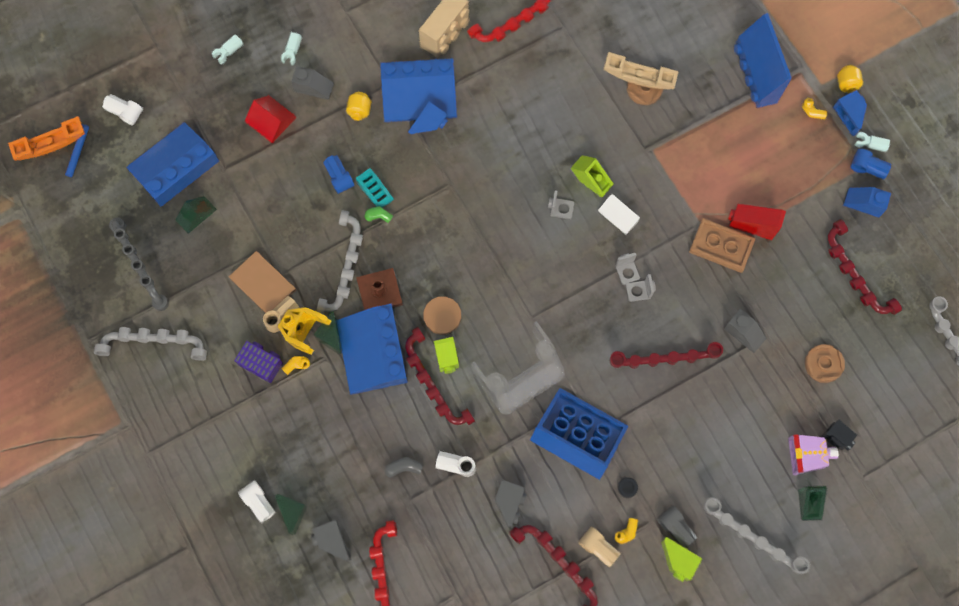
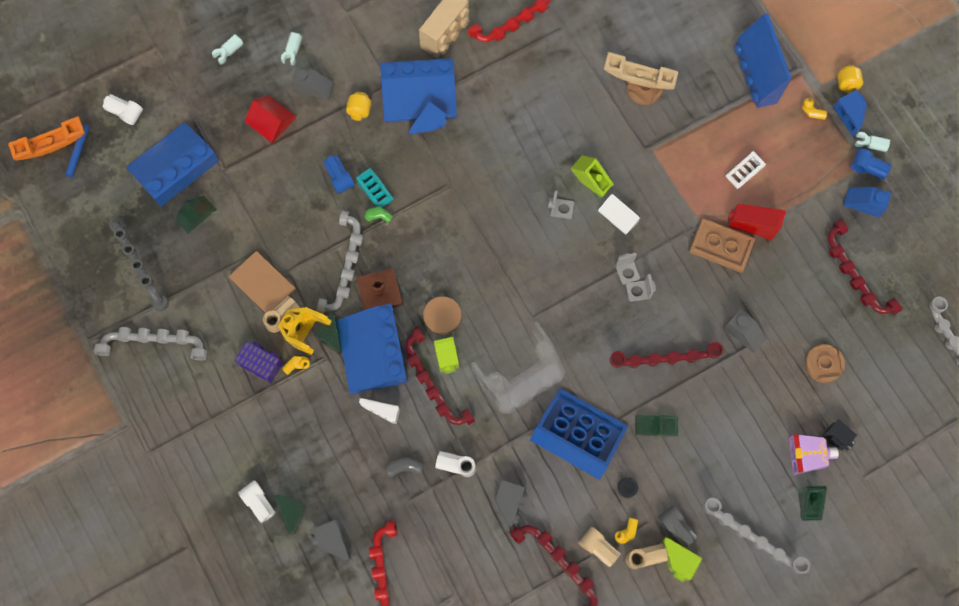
none -> white slope [359,398,400,424]
none -> tan piece [625,543,668,569]
none -> clear green slope [635,414,678,436]
none -> white slope [725,151,766,190]

